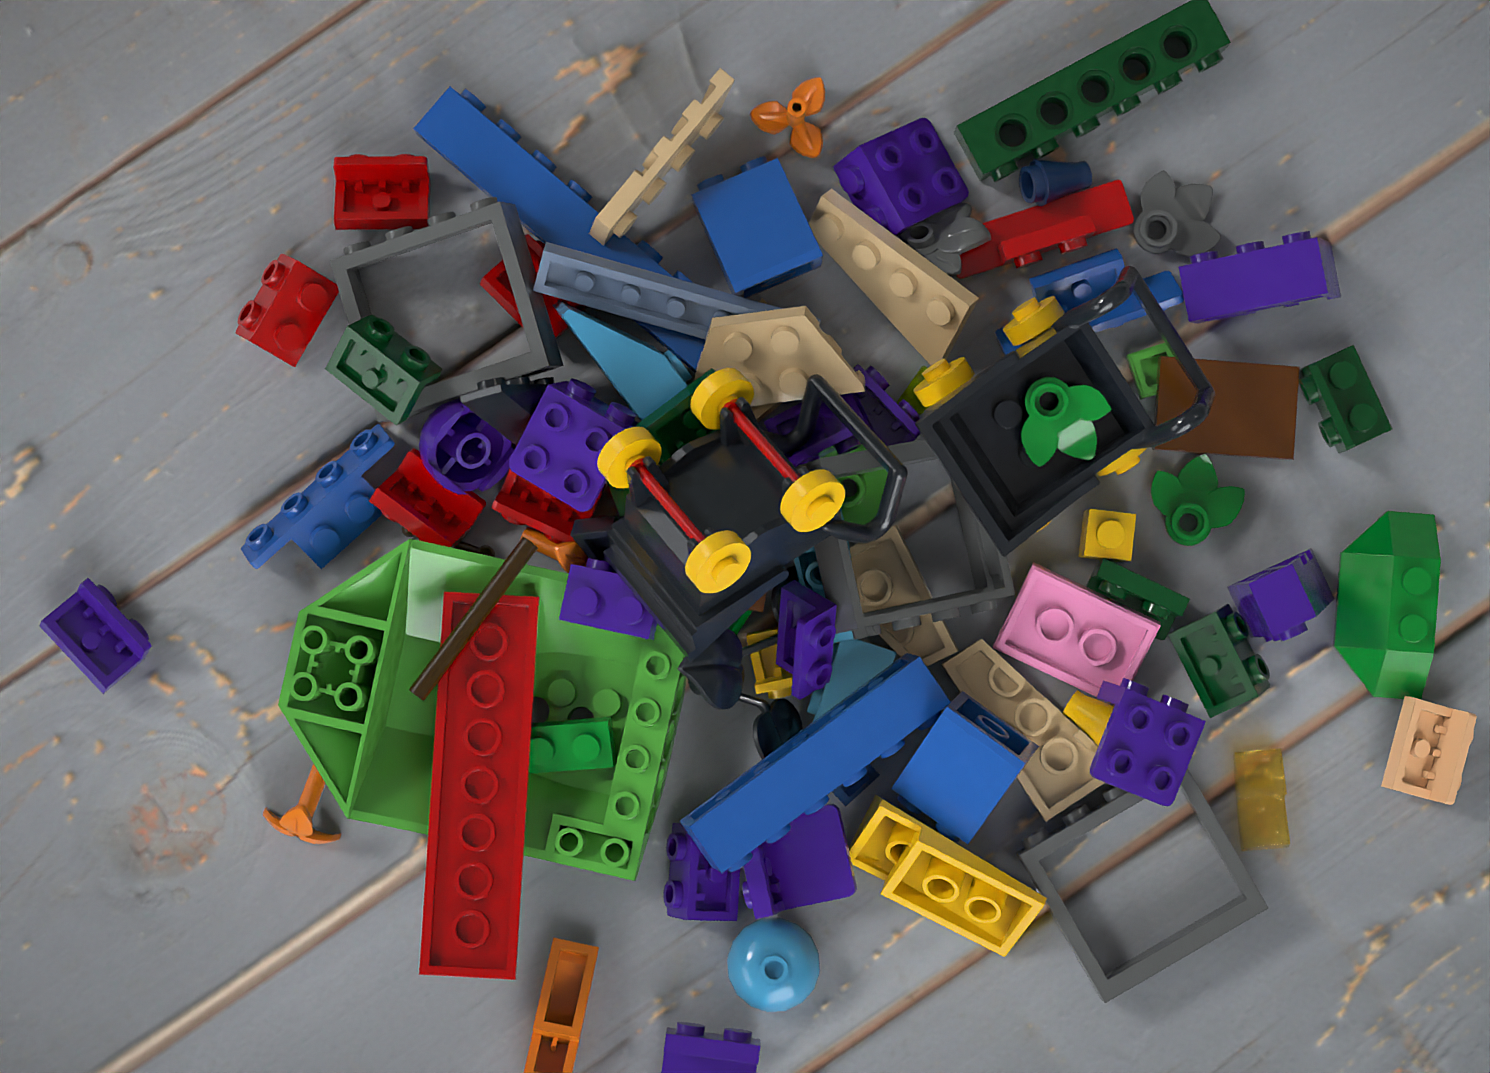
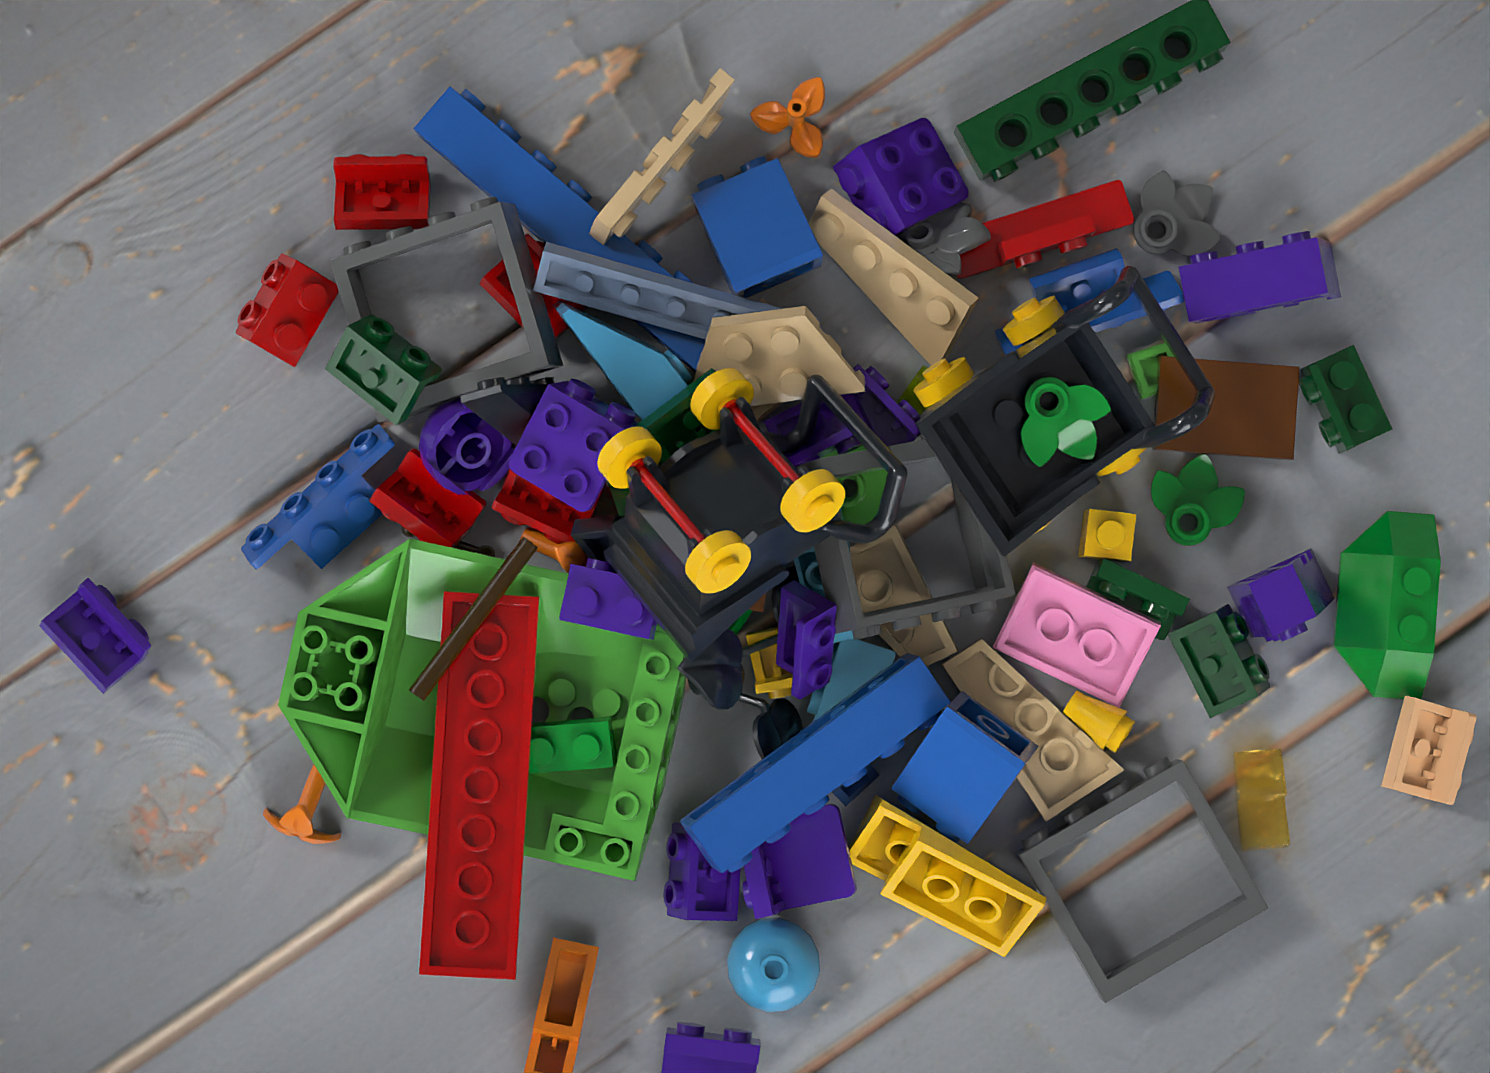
dark blue cone [1019,160,1092,206] -> none
dark purple bracket [1090,678,1206,806] -> none

